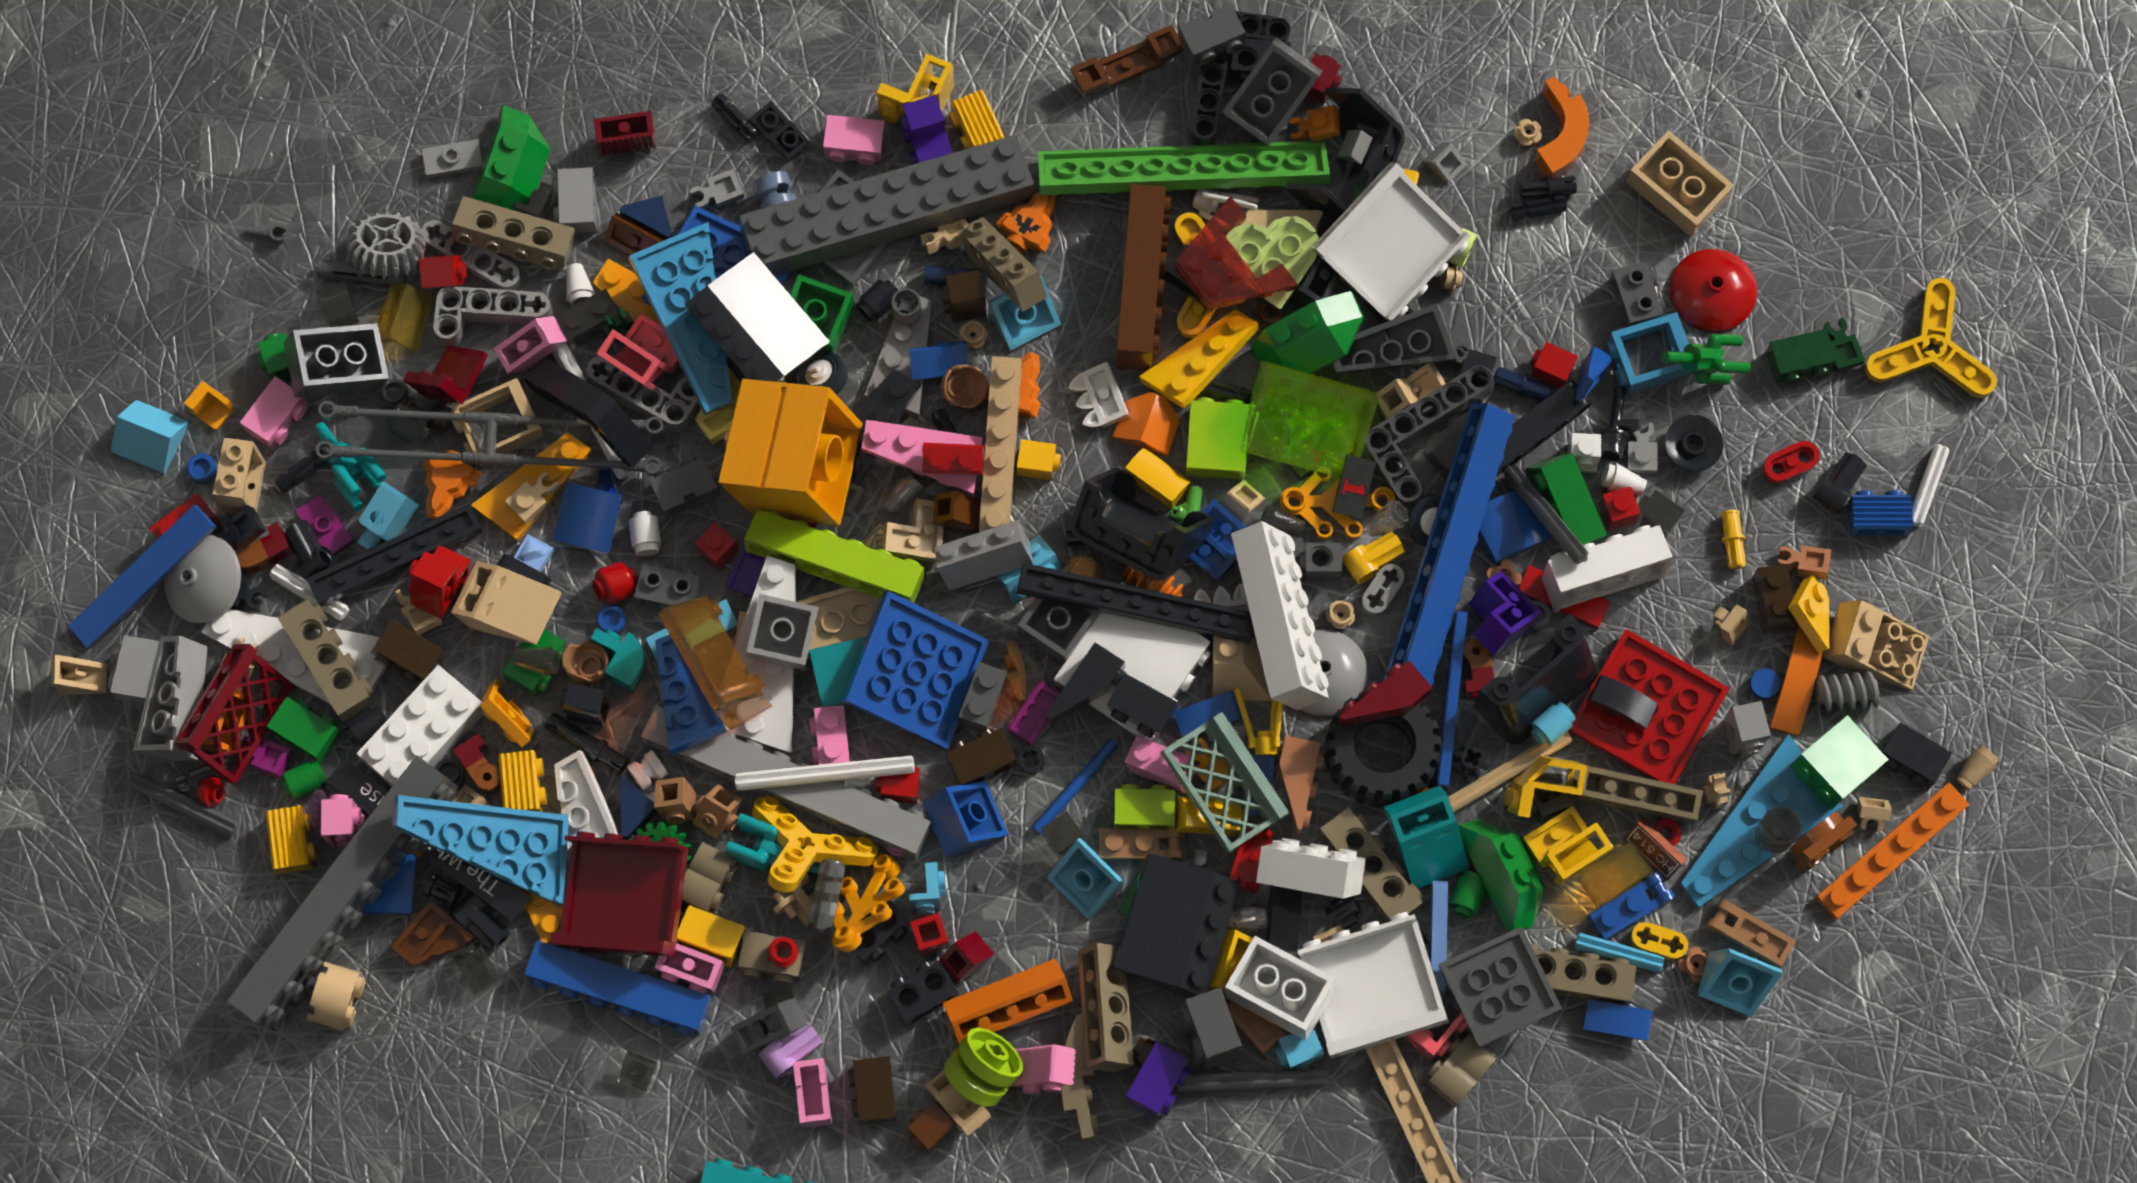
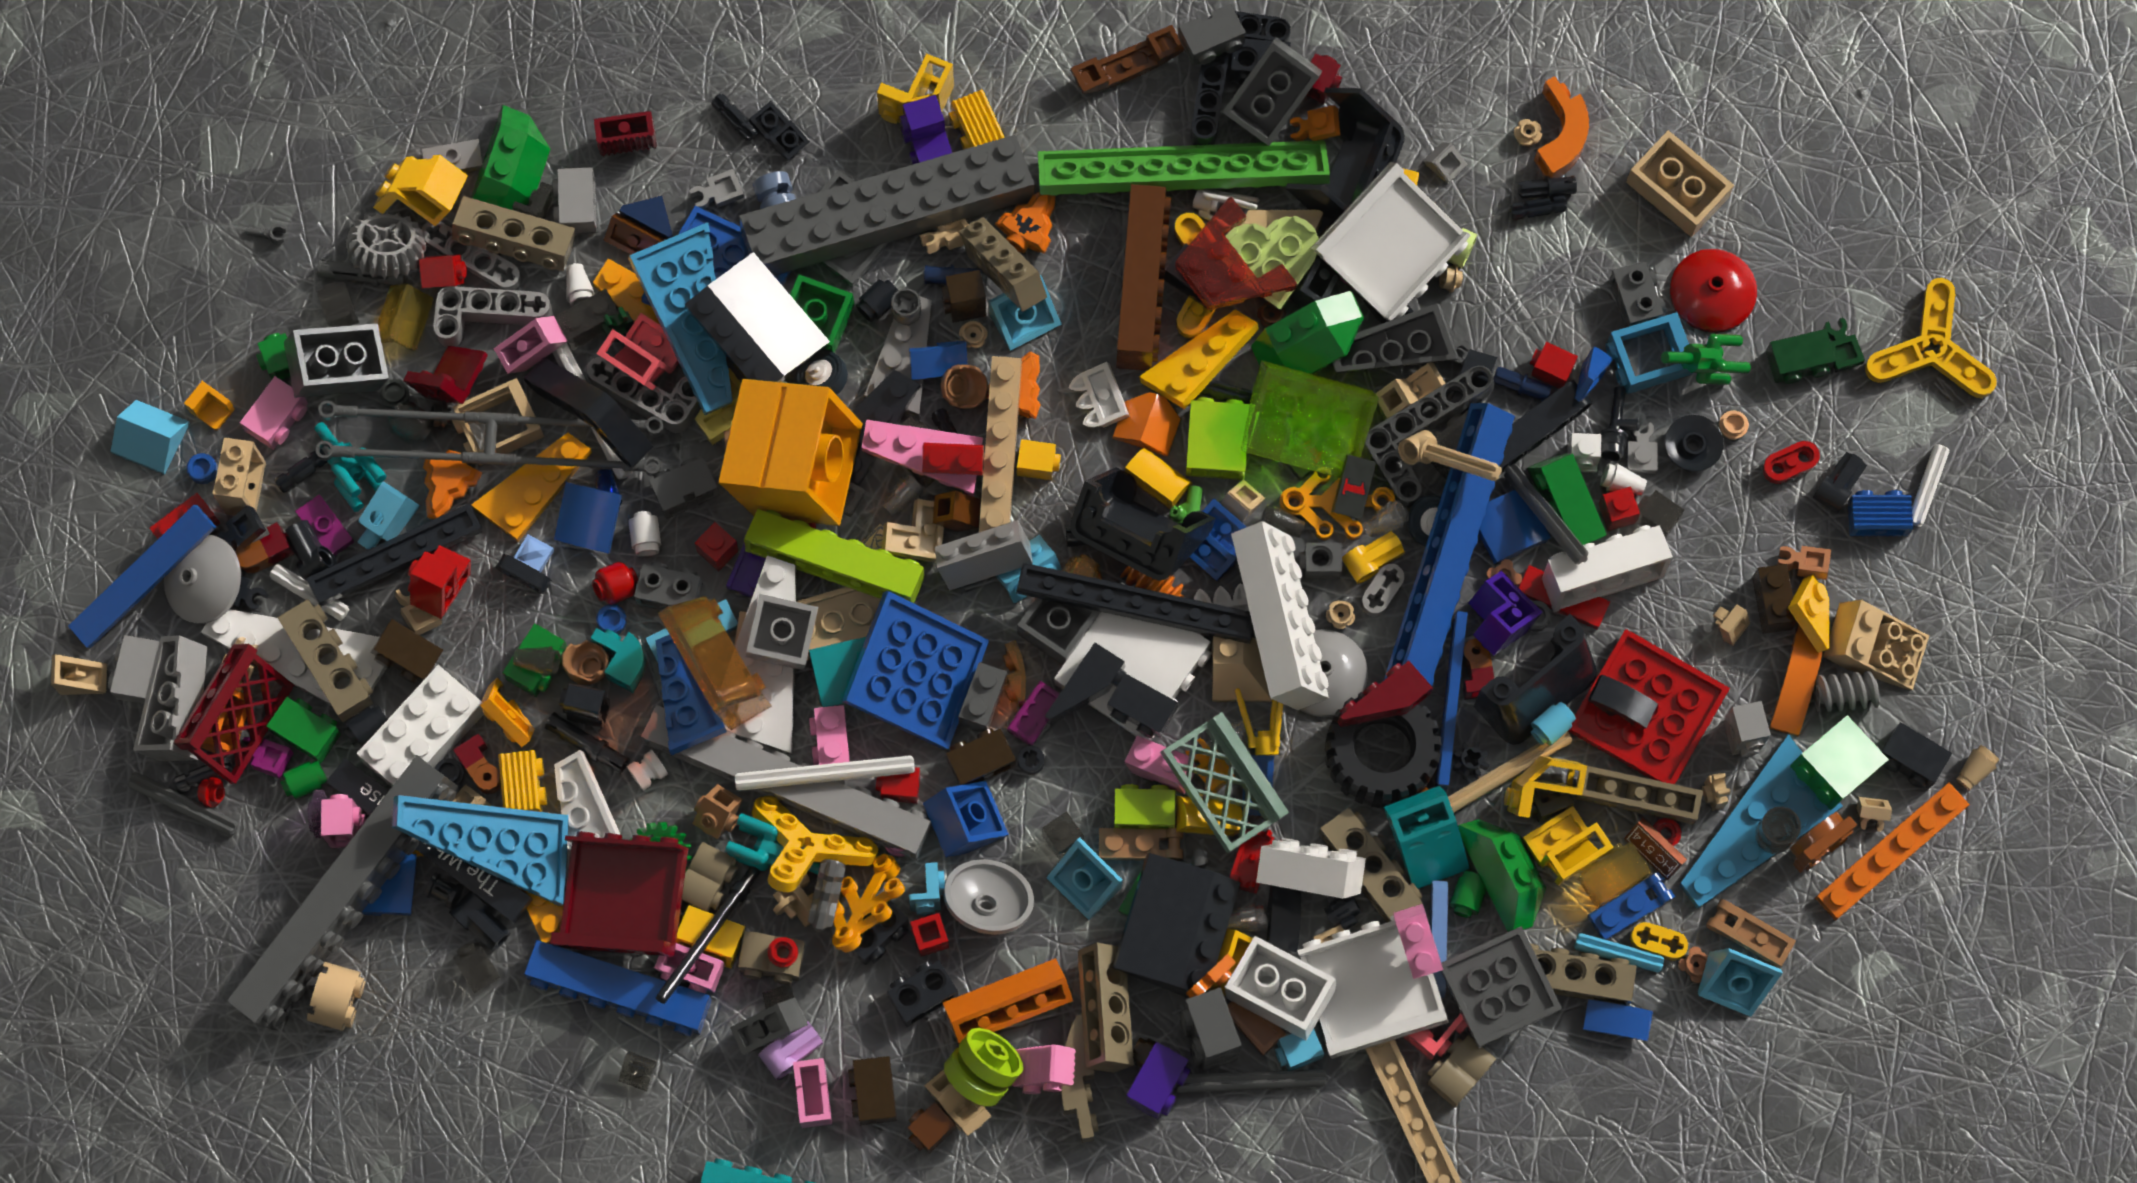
yellow brick [266,805,317,875] -> none
reddish brown wing [391,900,476,968] -> none
tan slope [451,561,562,645] -> none
tan plate [505,471,560,524] -> none
dark blue slope [619,778,658,840] -> none
medium nougat brick [654,777,696,825] -> none
bright pink brick [823,115,886,165] -> none
dark red brick [939,931,994,982] -> none
blue bar [1032,738,1119,835] -> none
blue slope [1174,690,1242,737] -> none
nougat slope [1278,735,1325,835] -> none
light grey slope [1337,130,1372,164] -> none
yellow axle [1721,509,1746,569] -> none
blue tile [1749,668,1781,700] -> none
none -> yellow piece [373,155,468,226]
none -> black bar [655,866,760,1004]
none -> light grey dish [944,859,1034,935]
none -> orange plate [1186,954,1236,998]
none -> bright pink brick [1393,904,1443,979]
none -> tan axle [1398,430,1502,481]
none -> light nougat plate [1719,410,1749,440]

